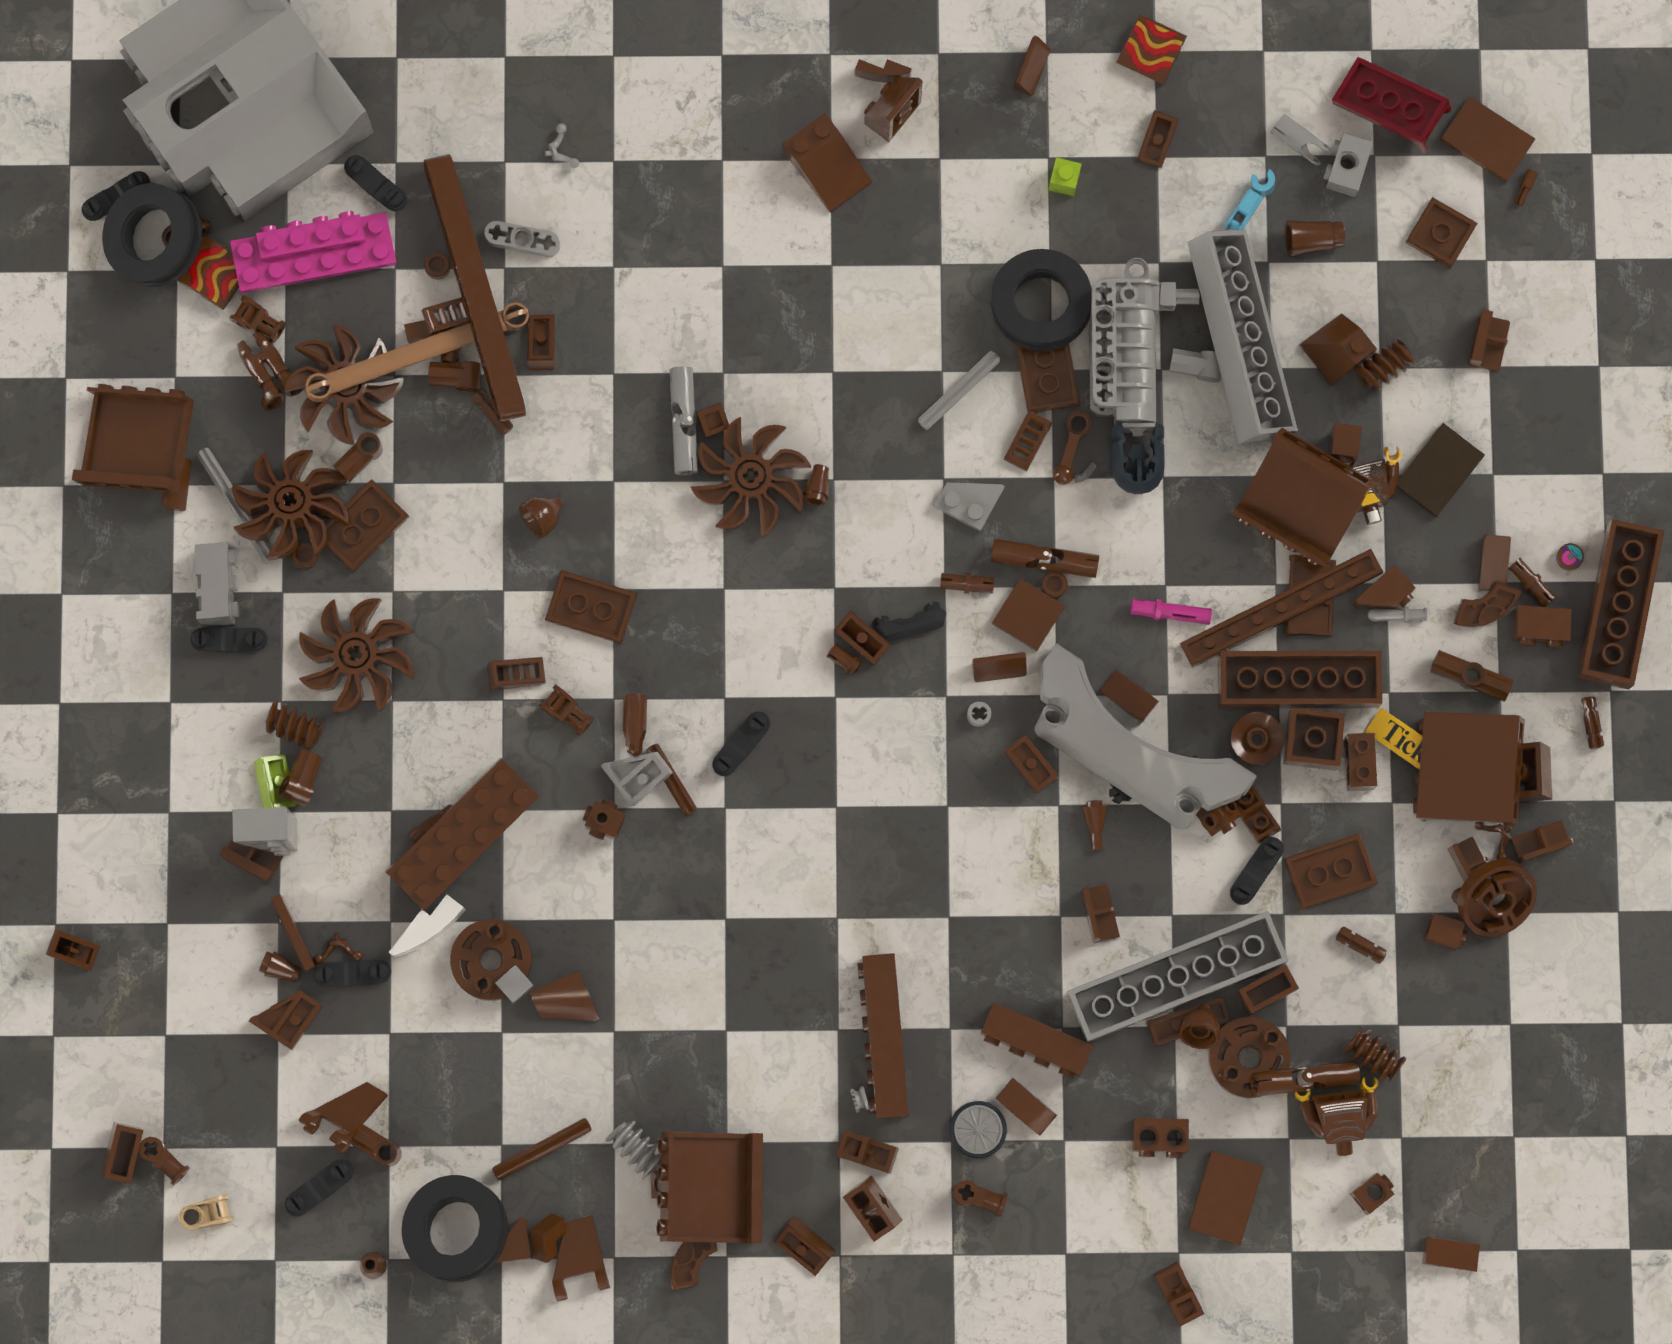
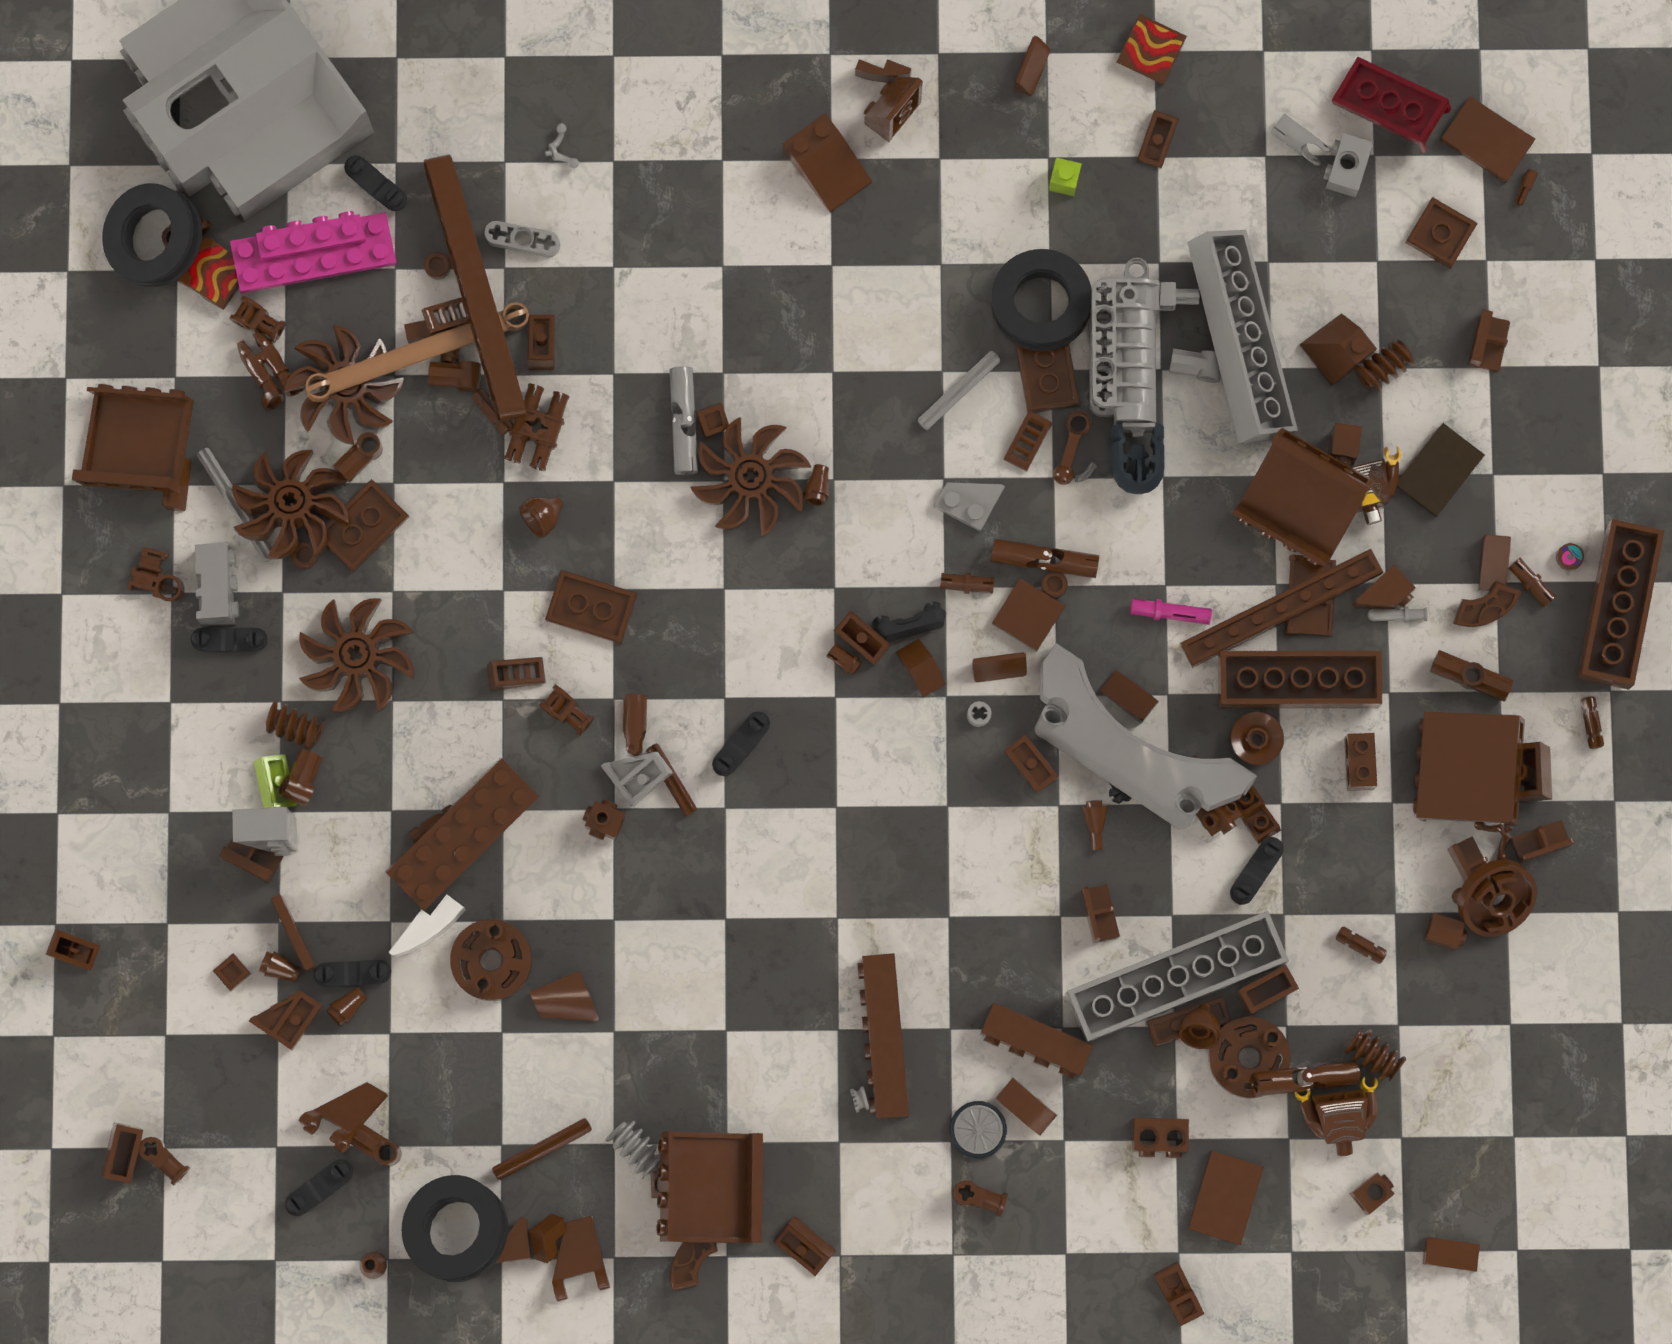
black piece [81,171,150,221] -> none
tan piece [179,1194,234,1230] -> none
reddish brown piece [313,933,363,964] -> none
light grey tile [495,965,534,1004] -> none
reddish brown slope [836,1130,899,1174] -> none
reddish brown brick [843,1175,902,1242] -> none
medium azure piece [1224,169,1275,230] -> none
reddish brown brick [1283,707,1345,771] -> none
reddish brown tile [1283,833,1378,910] -> none
reddish brown plant [1285,220,1345,257] -> none
yellow sticker [1365,708,1422,770] -> none
reddish brown brick [1513,605,1572,648] -> none
none -> reddish brown piece [127,547,185,602]
none -> reddish brown tile [213,953,251,992]
none -> reddish brown cone [326,987,367,1026]
none -> reddish brown pin [504,383,570,471]
none -> reddish brown slope [896,638,946,698]

